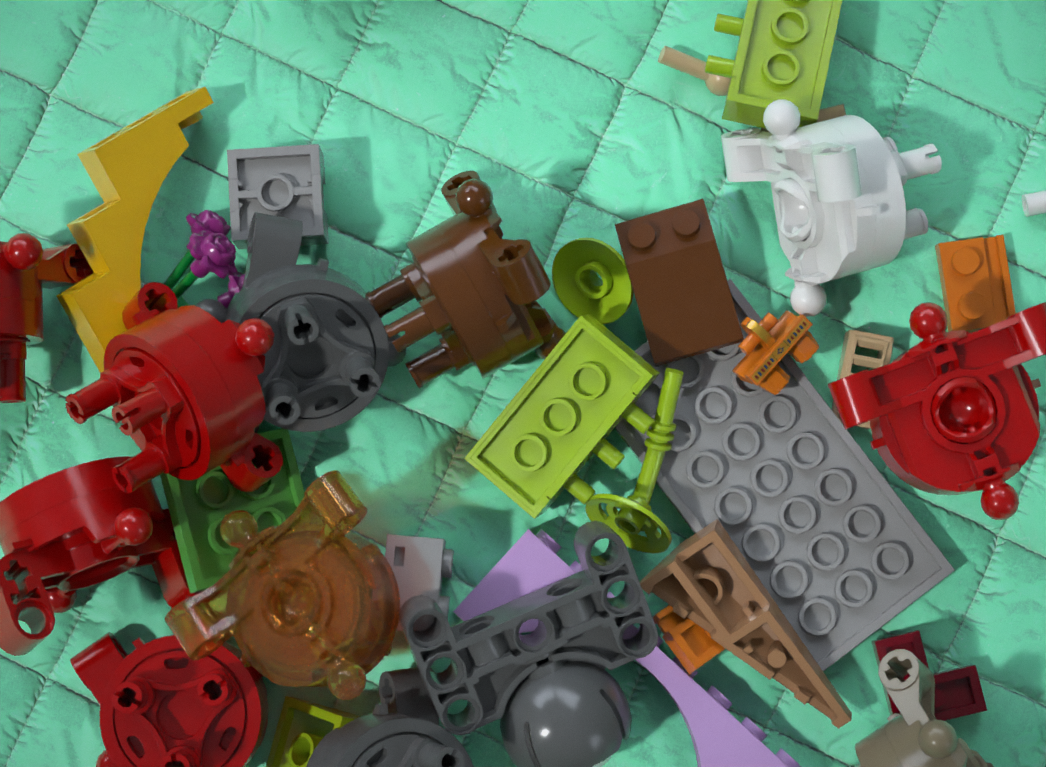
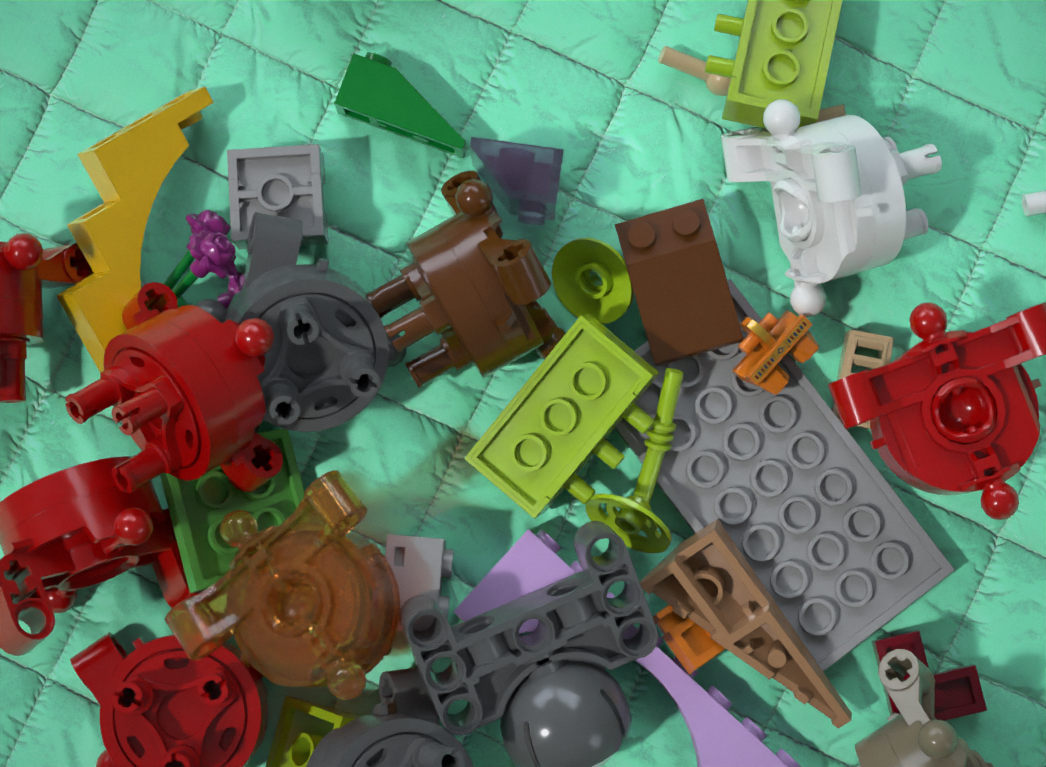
orange plate [935,235,1016,332] -> none
none -> green slope [334,52,466,159]
none -> slope [470,137,564,225]

